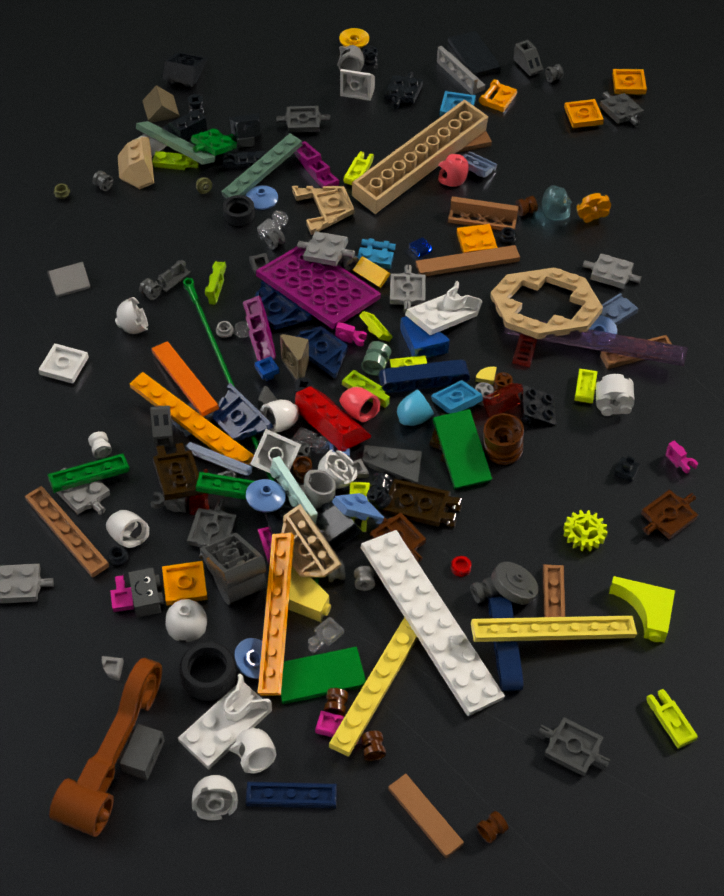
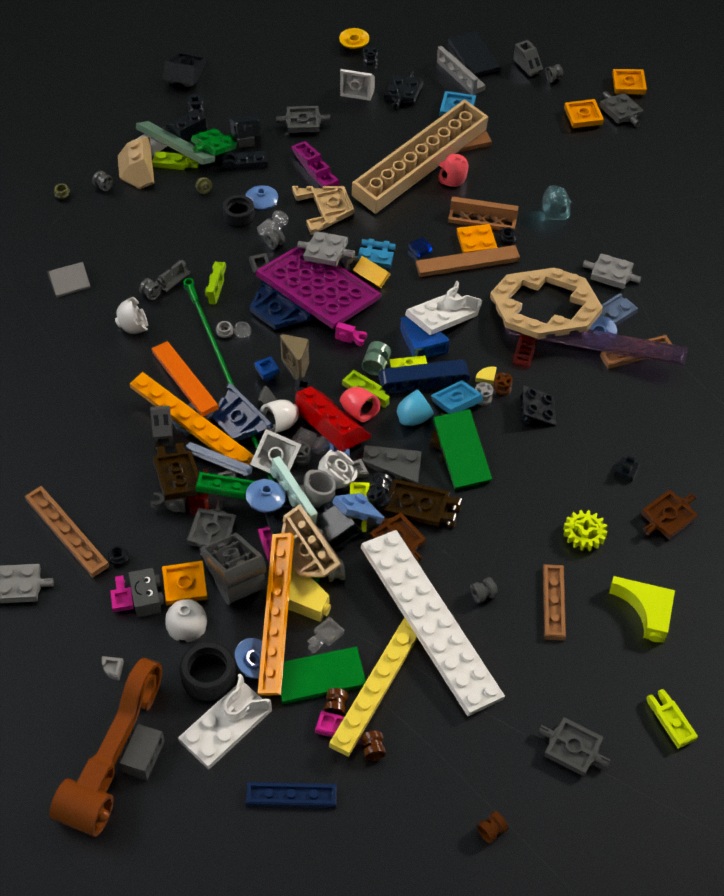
white plate [38,343,89,384] -> none
green tile [48,454,130,493] -> none
light grey plate [56,468,110,515] -> none
white wheel [88,431,112,458] -> none
white piece [106,510,149,548] -> none
dark tan slope [143,85,180,122] -> none
white cylinder [192,775,238,821] -> none
sand green plate [222,133,302,198] -> none
white piece [230,728,277,774] -> none
magenta slope [243,296,276,361] -> none
reddish brown wheel [293,456,312,483] -> none
dark blue wing [295,326,347,379] -> none
light grey piece [337,45,364,72] -> none
neon yellow hinge [344,151,374,185] -> none
light grey wheel [354,566,375,591] -> none
neon yellow plate [359,311,393,342] -> none
medium nougat tile [388,774,464,858] -> none
light grey plate [390,265,425,313] -> none
red tile [451,556,472,577] -> none
sand blue plate [463,151,497,177] -> none
light yellow plate [470,616,637,642] -> none
light orange plate [479,80,517,112] -> none
clear red panel [483,383,524,418] -> none
reddish brown wheel [483,413,524,465] -> none
dark blue beam [488,597,524,691] -> none
dark grey wheel [491,562,539,605] -> none
reddish brown wheel [515,196,538,216] -> none
neon yellow plate [574,368,598,404] -> none
light orange plate [577,193,611,223] -> none
white brick [596,374,634,416] -> none
dark pink plate [665,440,698,474] -> none

